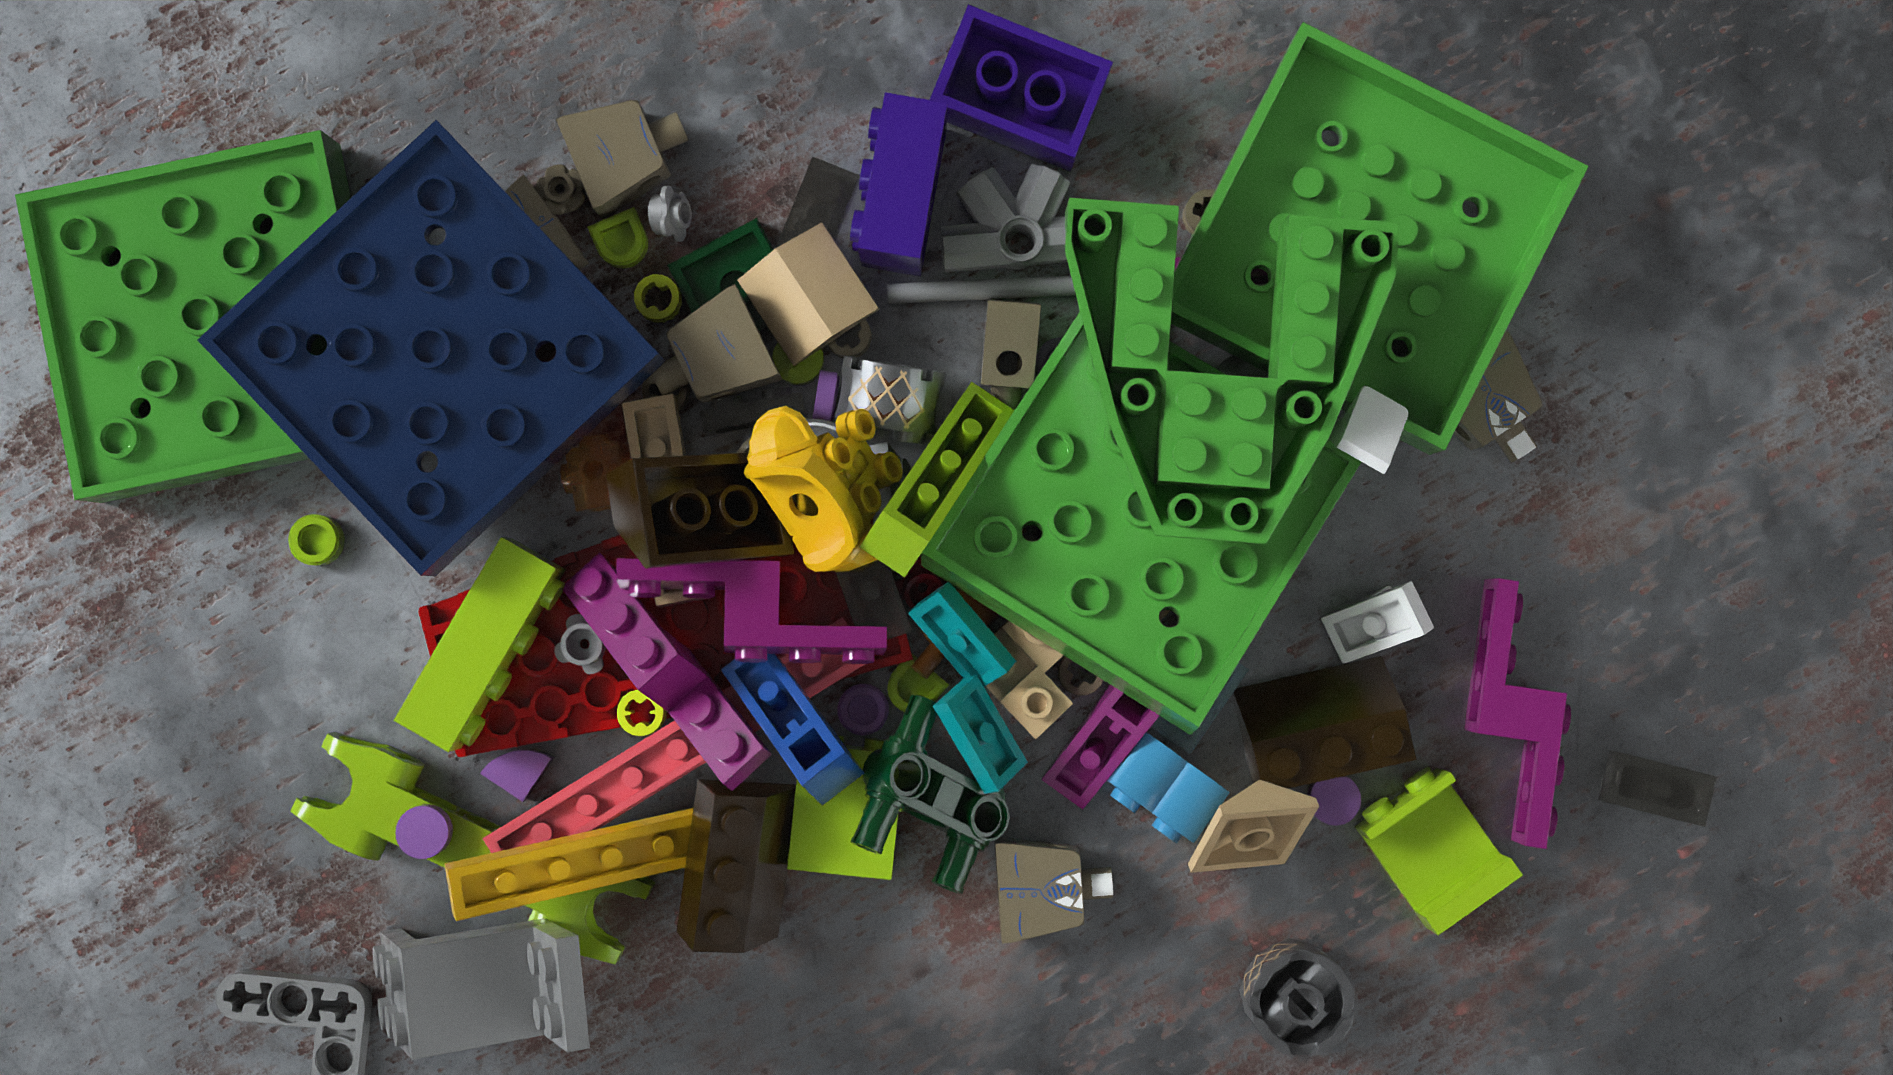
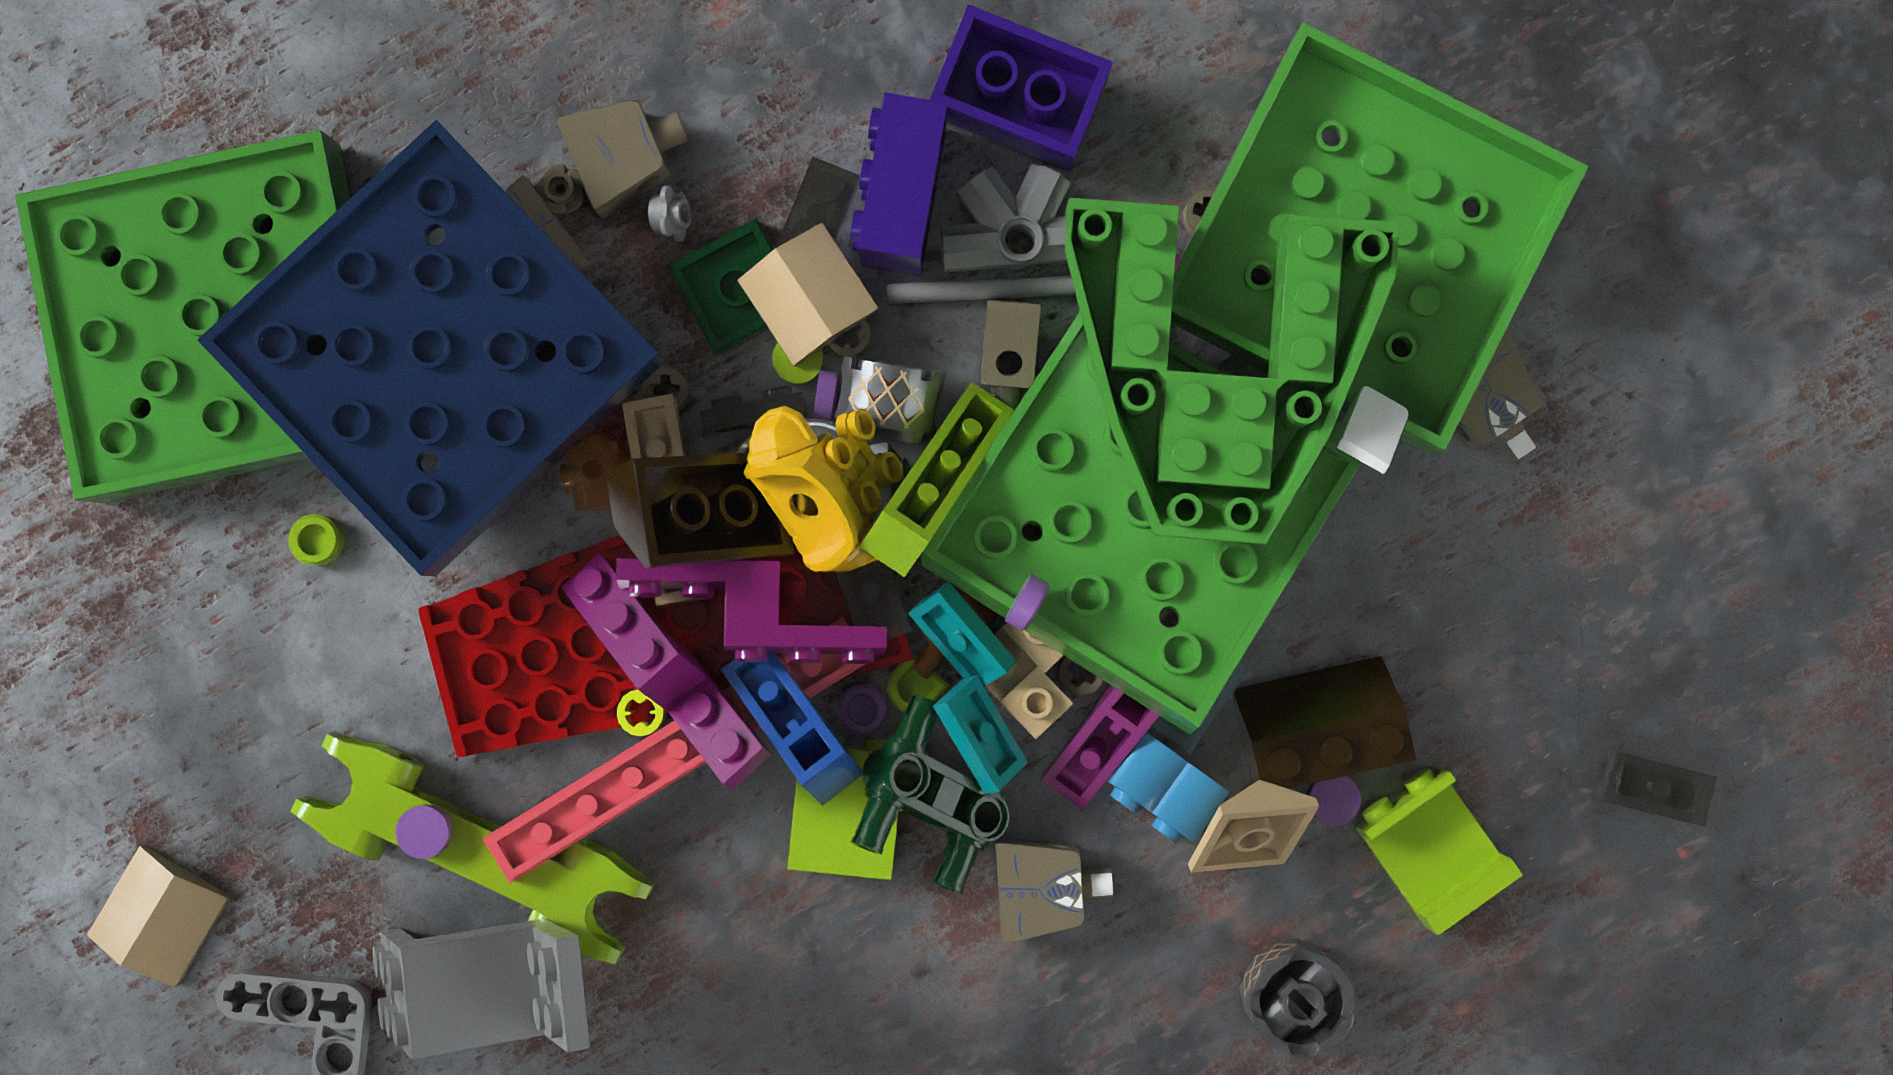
lime brick [393,537,566,752] -> none
yellow plate [444,808,693,921] -> none
medium lavender tile [480,750,555,802] -> none
light grey plate [554,614,606,674] -> none
lime tile [587,207,648,269] -> none
neon yellow bush [634,274,683,323] -> none
dark tan torso [652,284,782,403] -> none
dark brown slope [676,779,796,953] -> none
dark red plate [893,557,953,609] -> none
white slope [1321,581,1434,664] -> none
magenta bracket [1464,578,1571,849] -> none
none -> tan slope [87,845,232,987]
none -> medium lavender tile [1005,573,1050,631]

